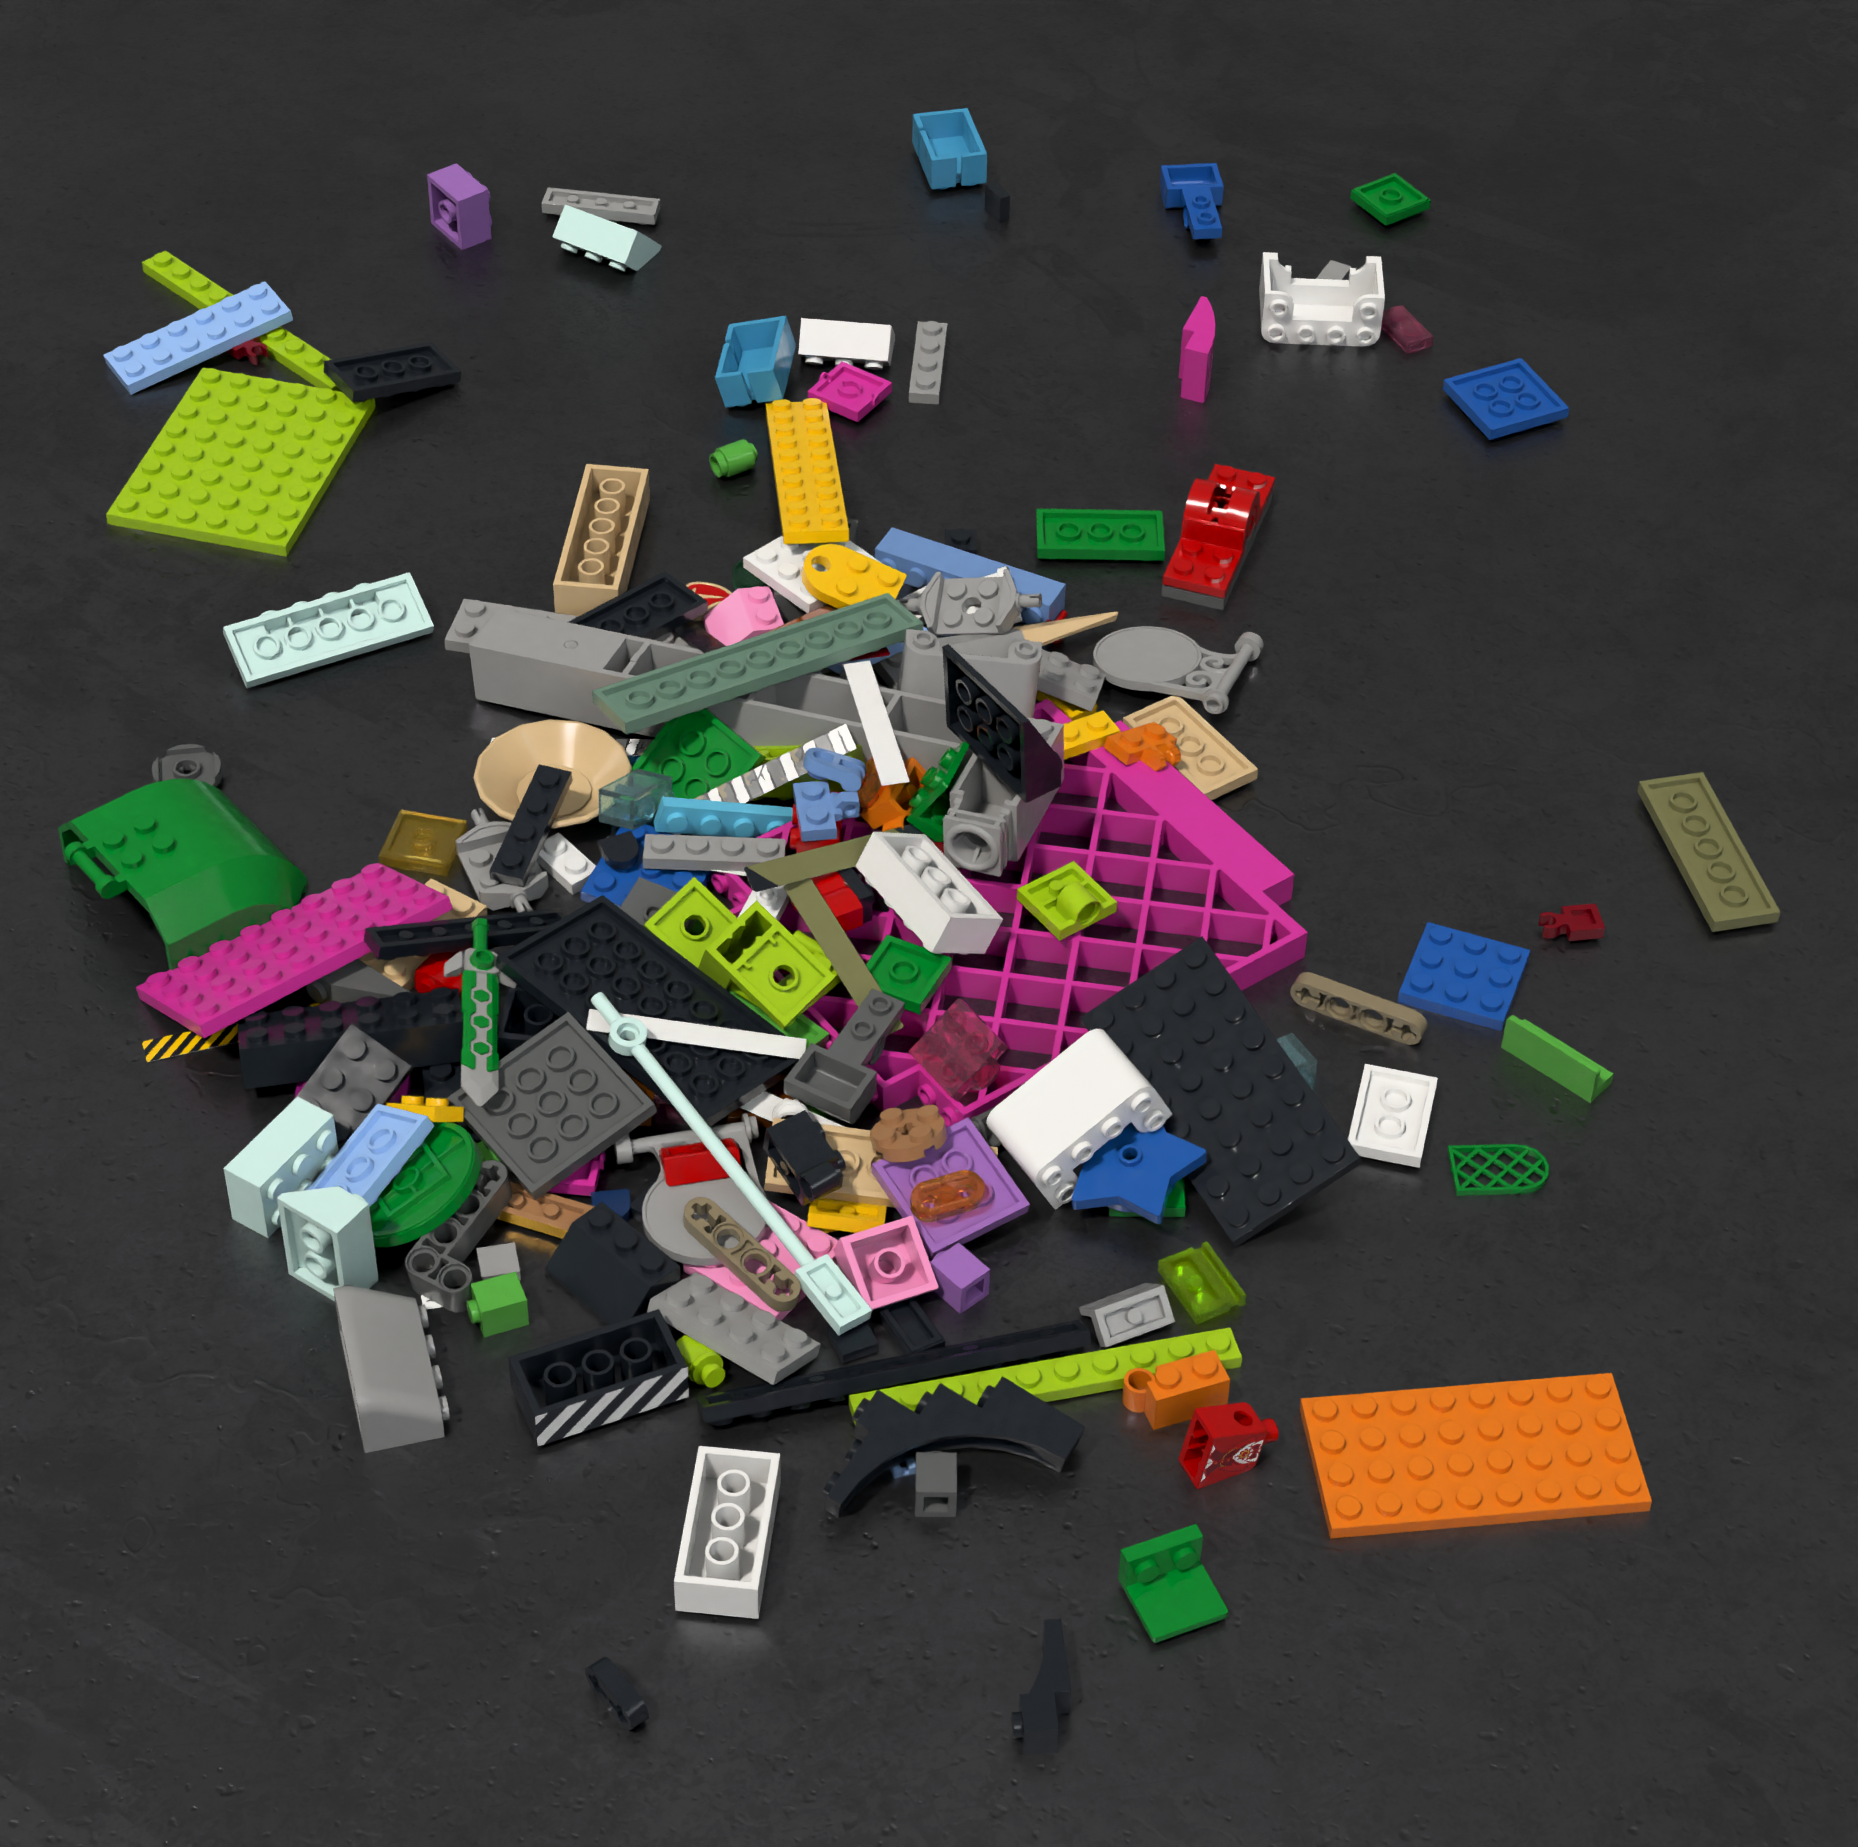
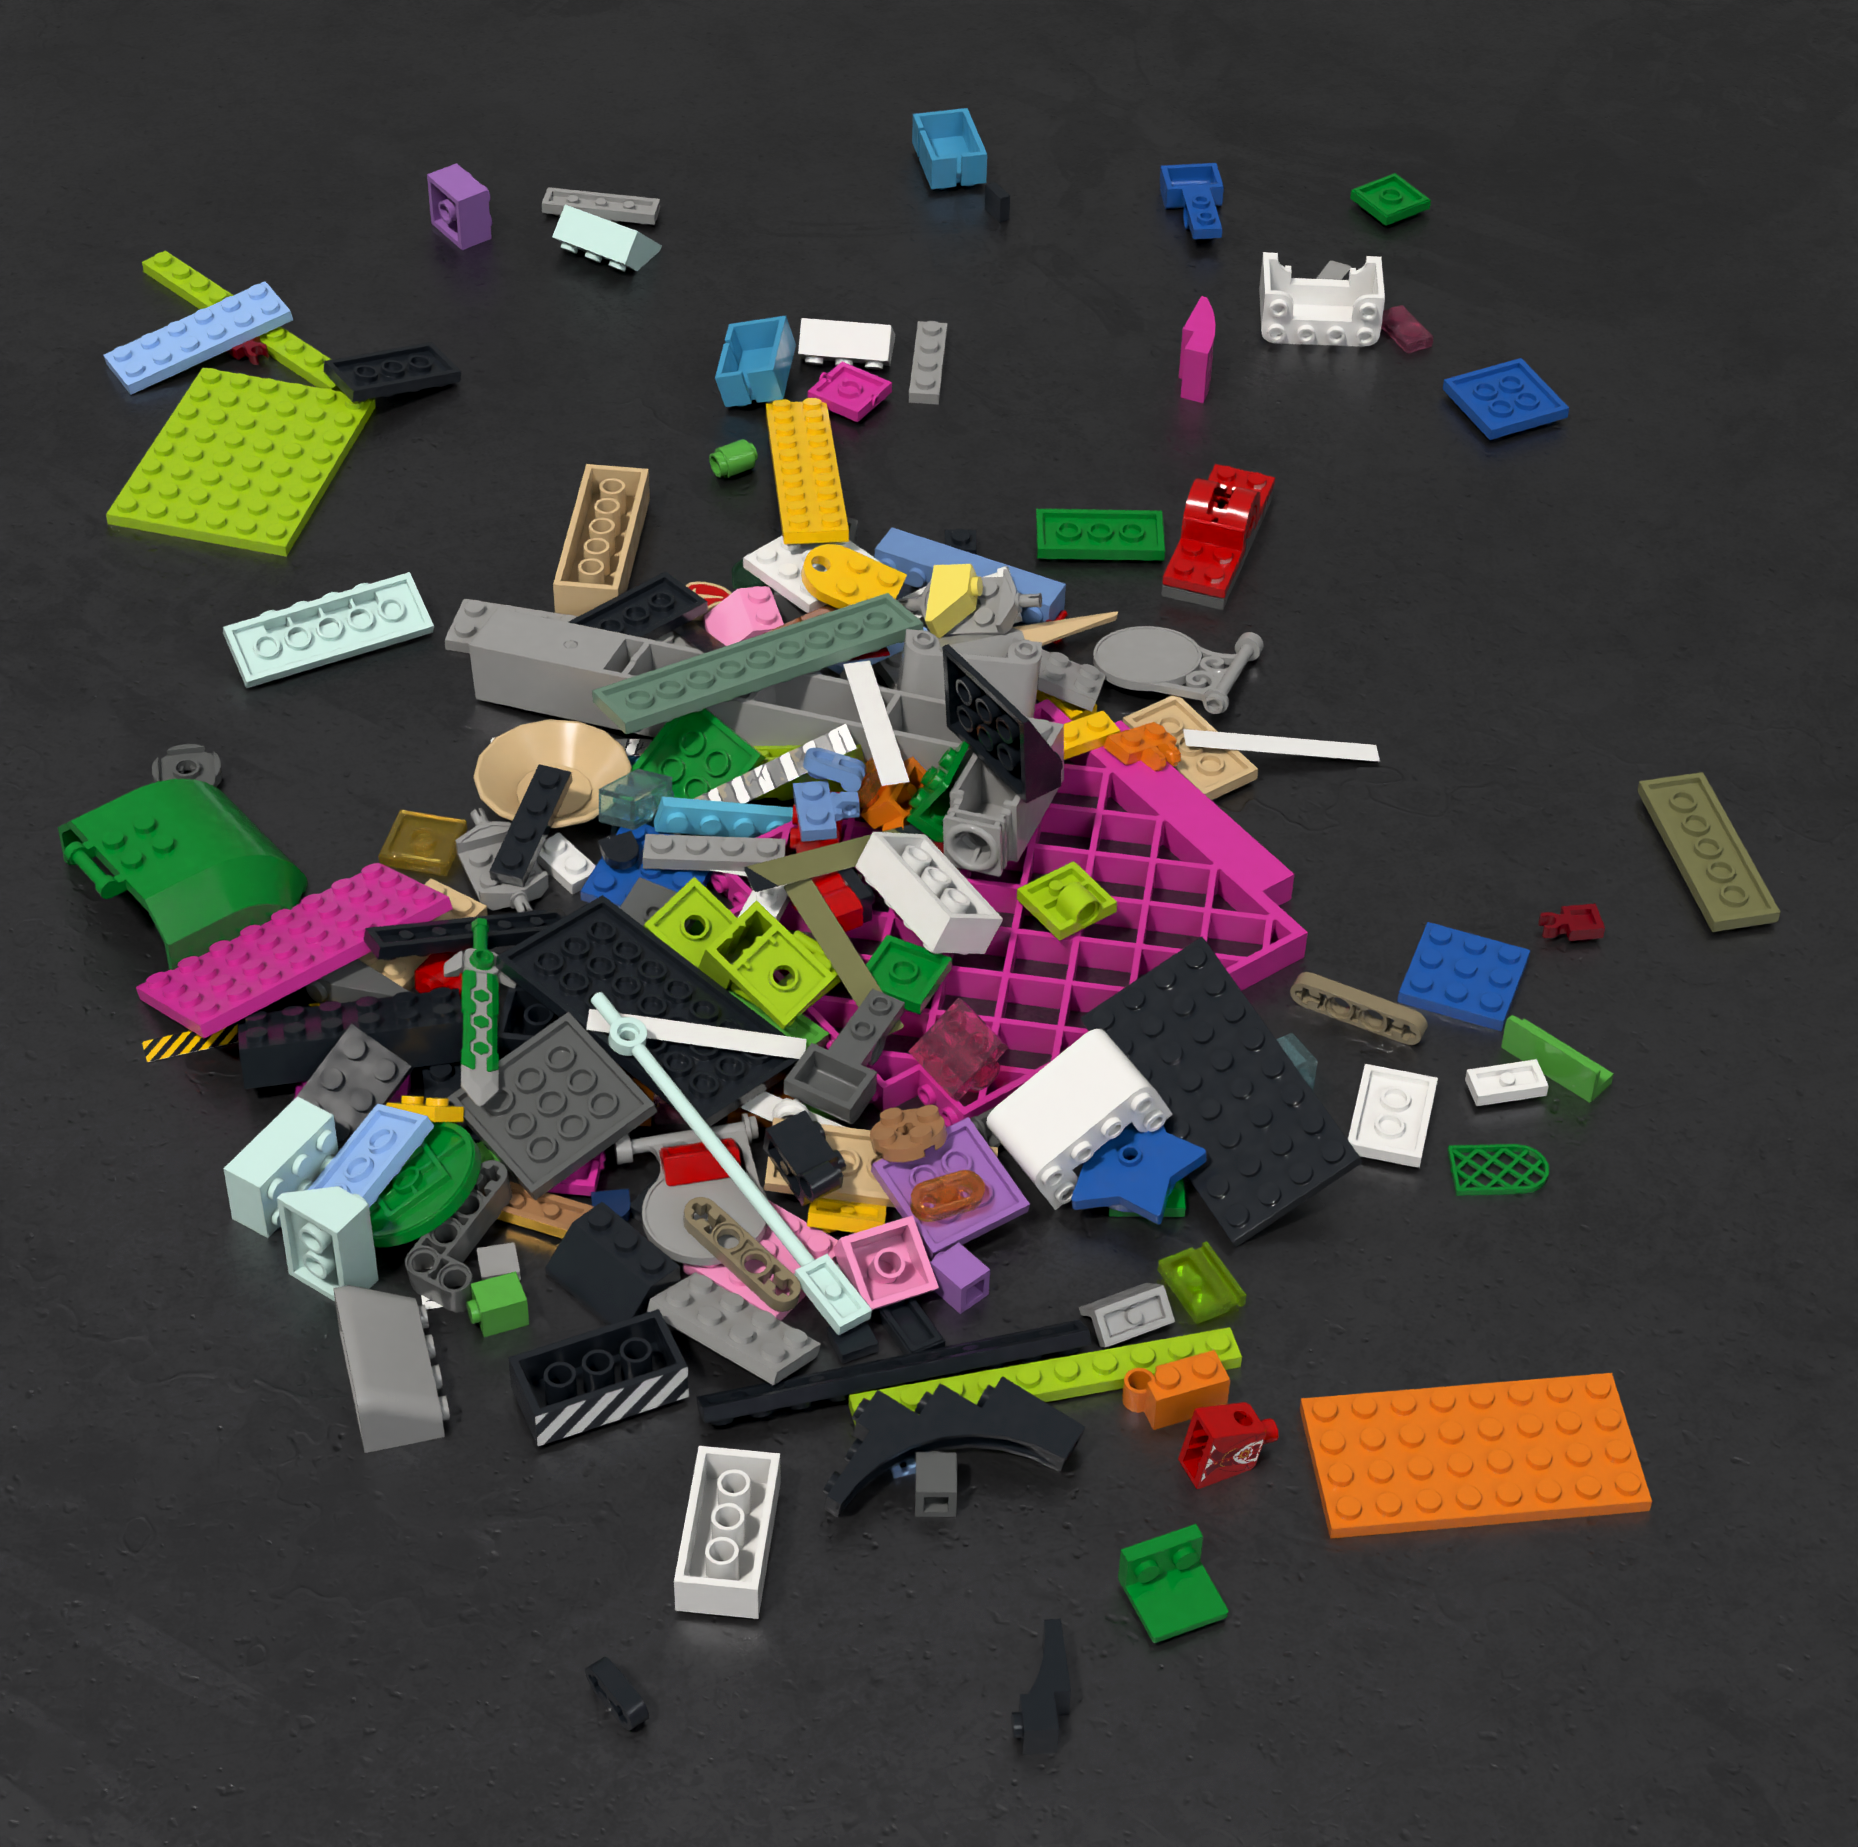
lime arm [676,1335,726,1388] -> none
none -> light yellow slope [925,564,983,638]
none -> white sticker [1183,729,1380,762]
none -> white plate [1465,1059,1549,1106]

